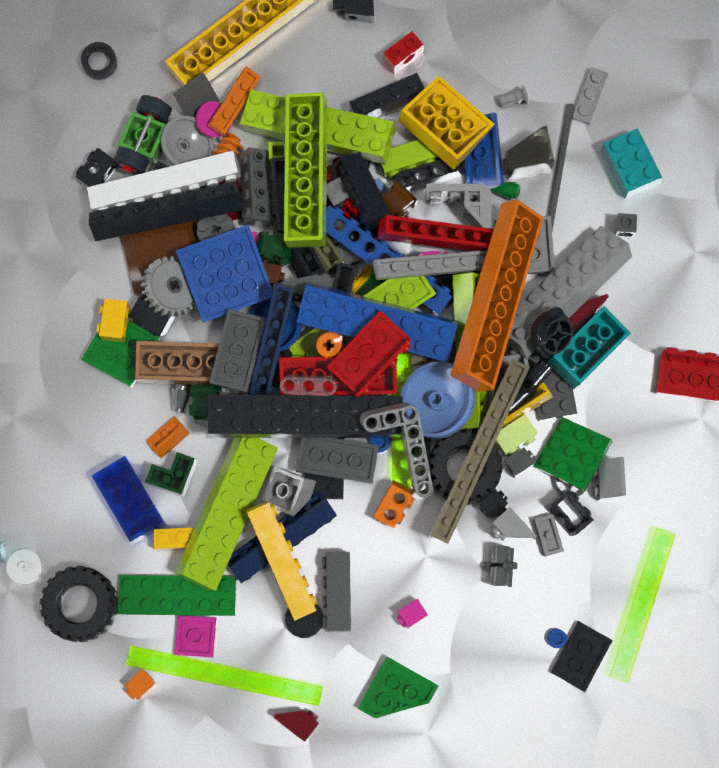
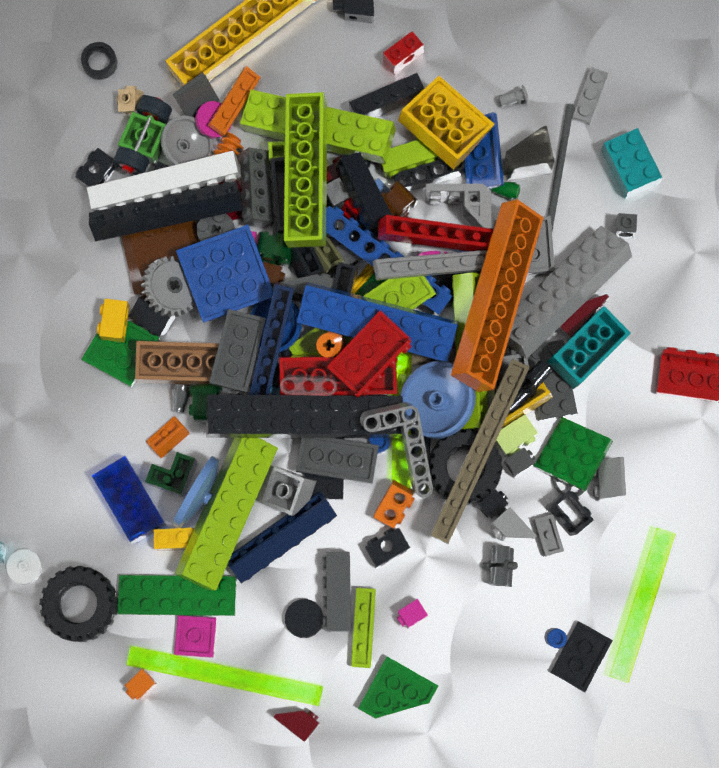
yellow brick [246,501,317,621] -> none
black piece [530,307,573,359] -> none
none -> tan brick [117,86,144,115]
none -> medium blue dish [172,456,219,528]
none -> lime plate [351,588,376,668]
none -> black brick [365,528,411,569]

